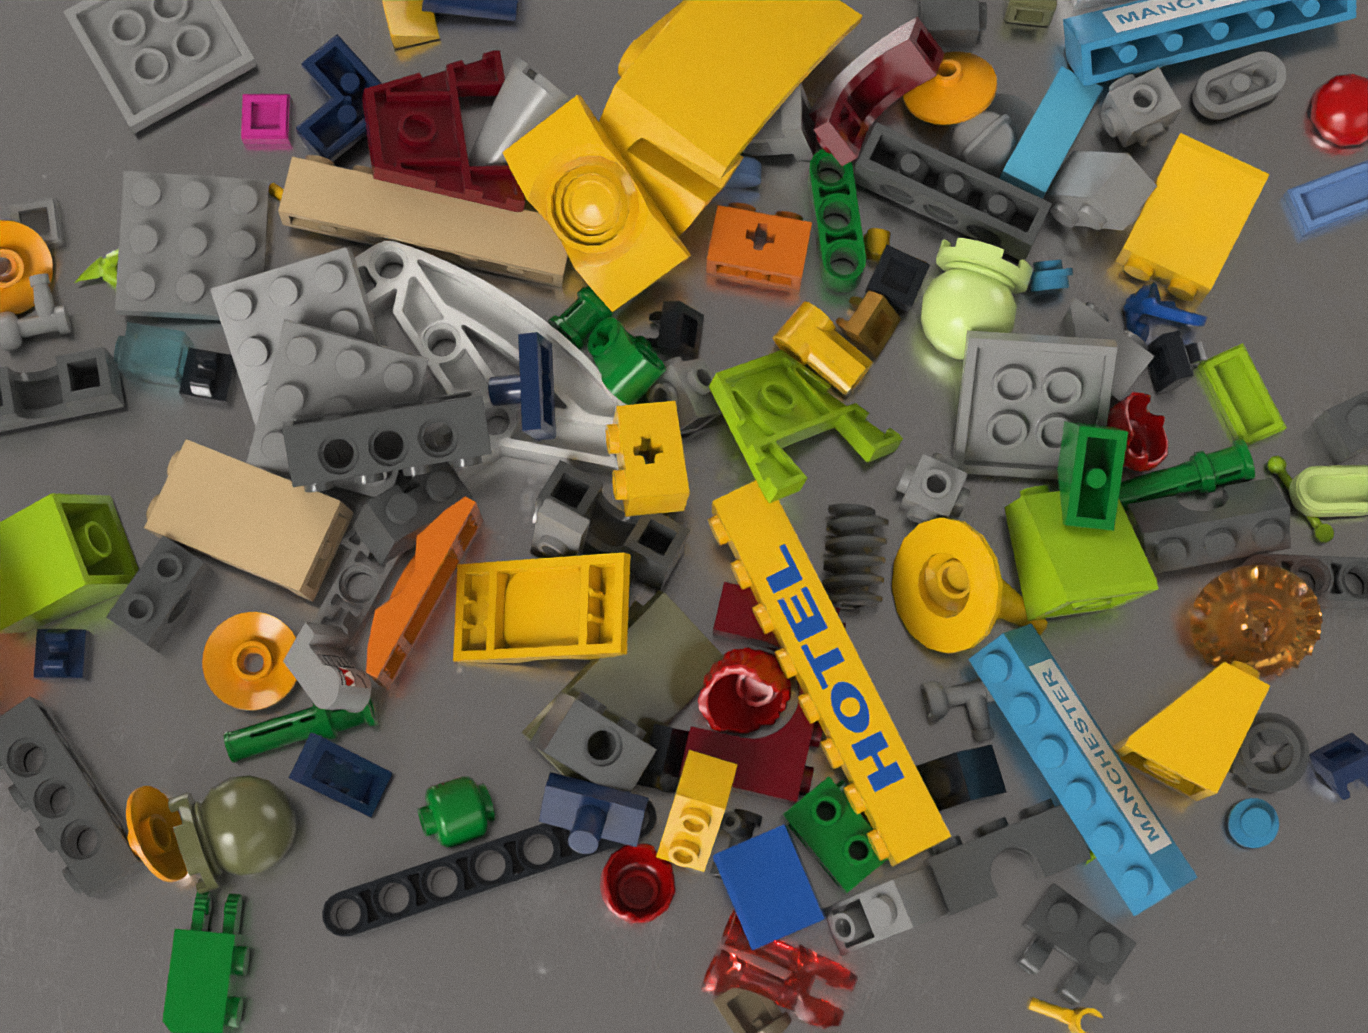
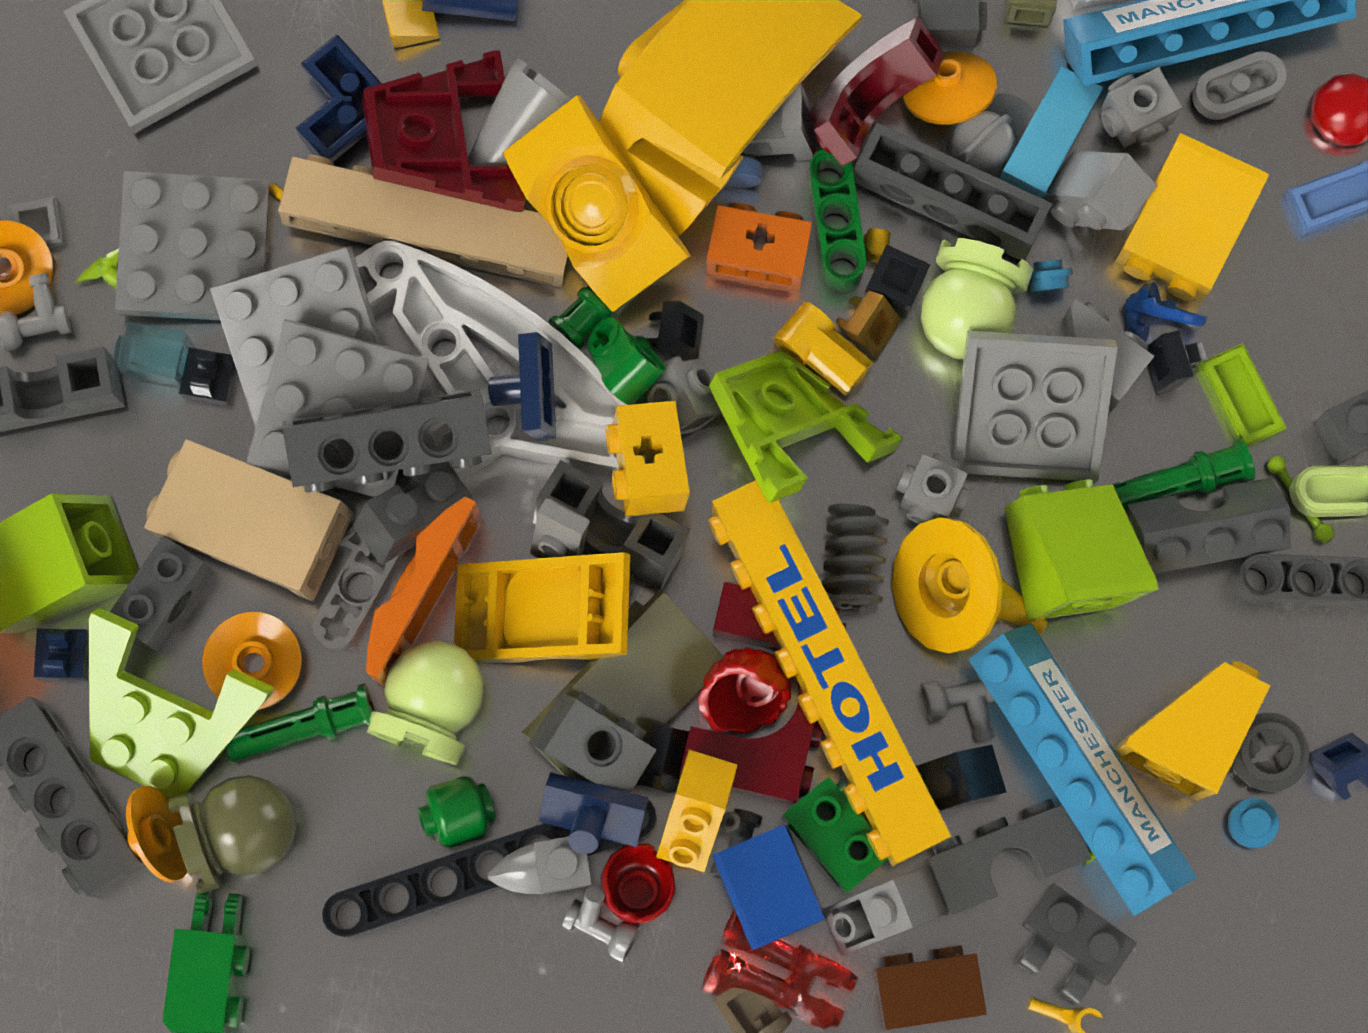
dark pink tile [241,94,292,144] -> none
light grey leg [283,622,371,713] -> none
dark blue tile [289,732,393,817] -> none
green slope [1057,421,1128,531] -> none
red hair [1107,392,1169,472] -> none
clear orange gear [1190,565,1323,680] -> none
none -> wing [89,607,274,798]
none -> yellowish green tile [367,640,483,765]
none -> light grey plate [488,837,592,894]
none -> light grey piece [562,886,641,963]
none -> reddish brown brick [873,945,987,1030]

